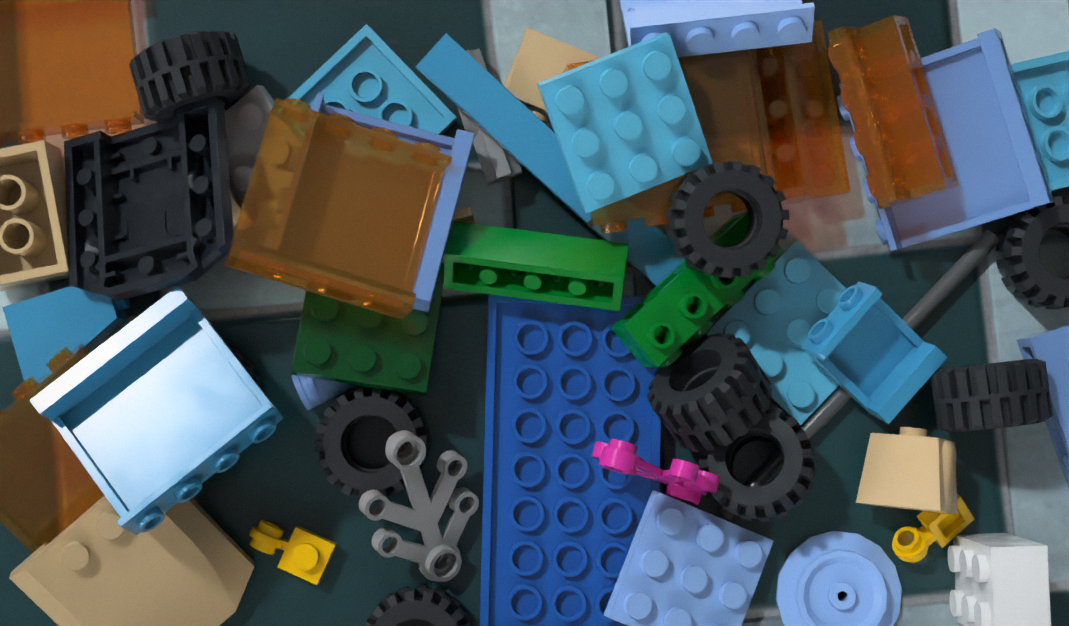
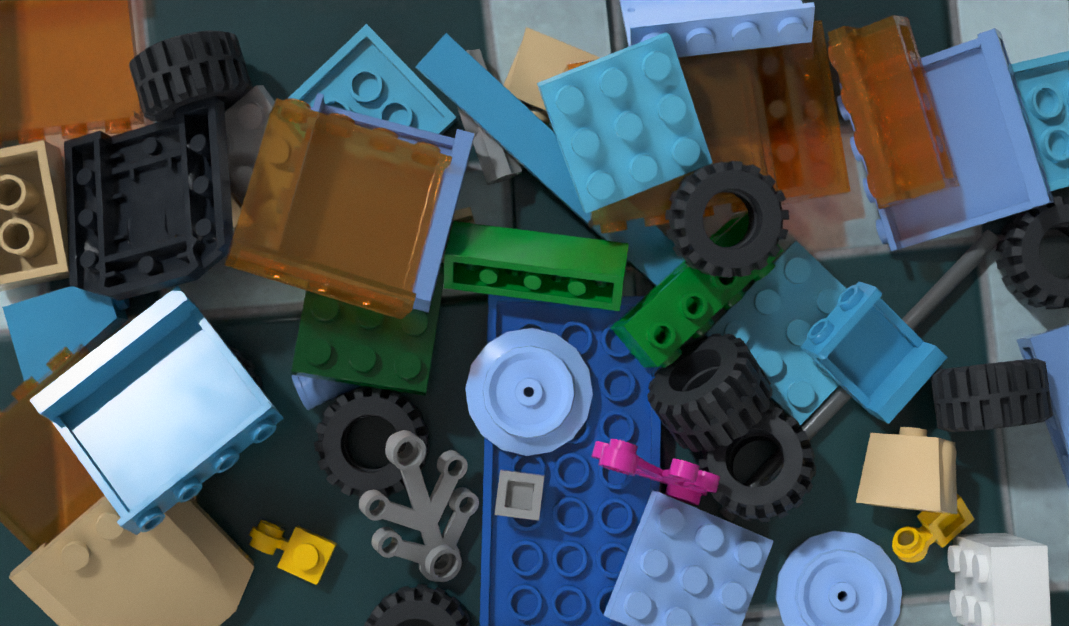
none -> light blue piece [465,328,593,456]
none -> light grey plate [494,469,545,521]

